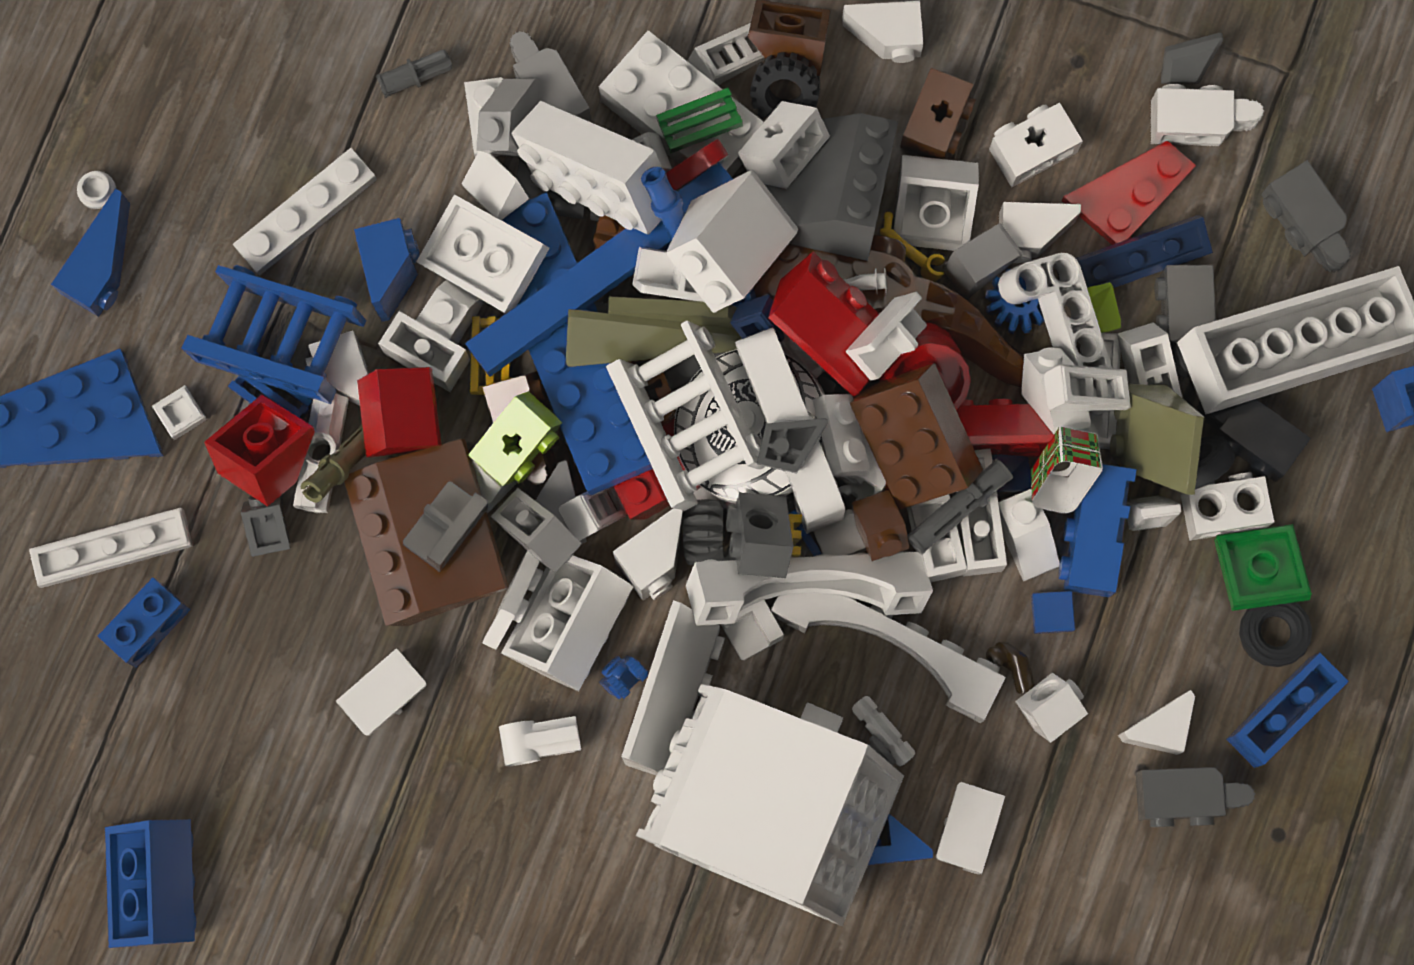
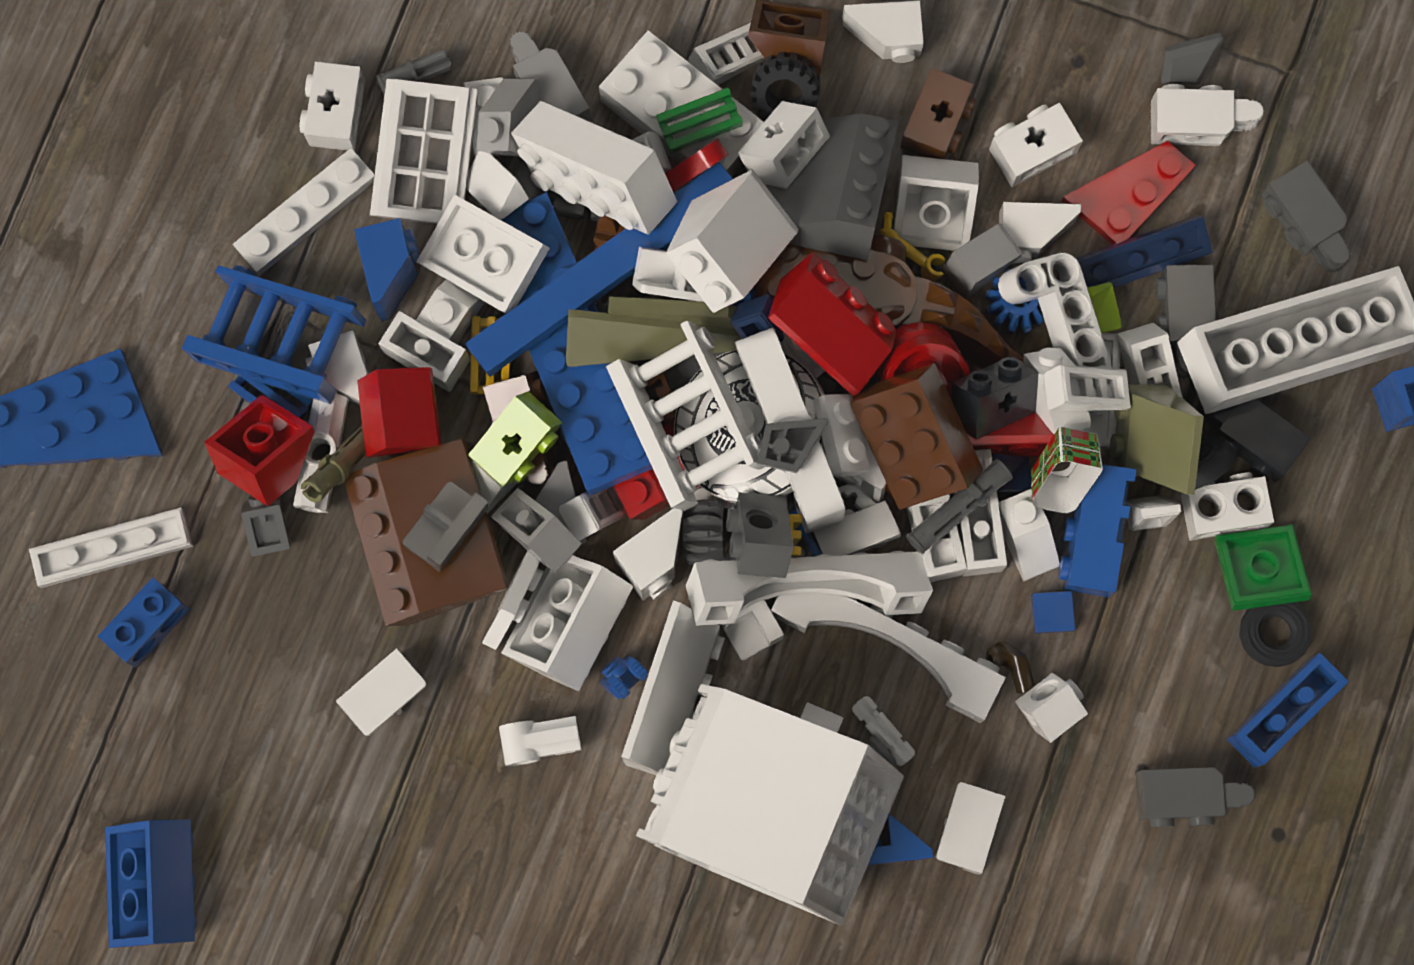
blue slope [51,188,130,317] -> none
white plate [77,171,116,209] -> none
white tile [152,385,207,440] -> none
blue pin [641,167,685,239] -> none
white piece [844,268,887,295] -> none
white panel [846,292,927,380] -> none
reddish brown brick [851,489,909,561] -> none
white slope [1118,690,1195,755] -> none
none -> white brick [300,62,365,151]
none -> white piece [370,79,478,224]
none -> black brick [951,356,1038,439]

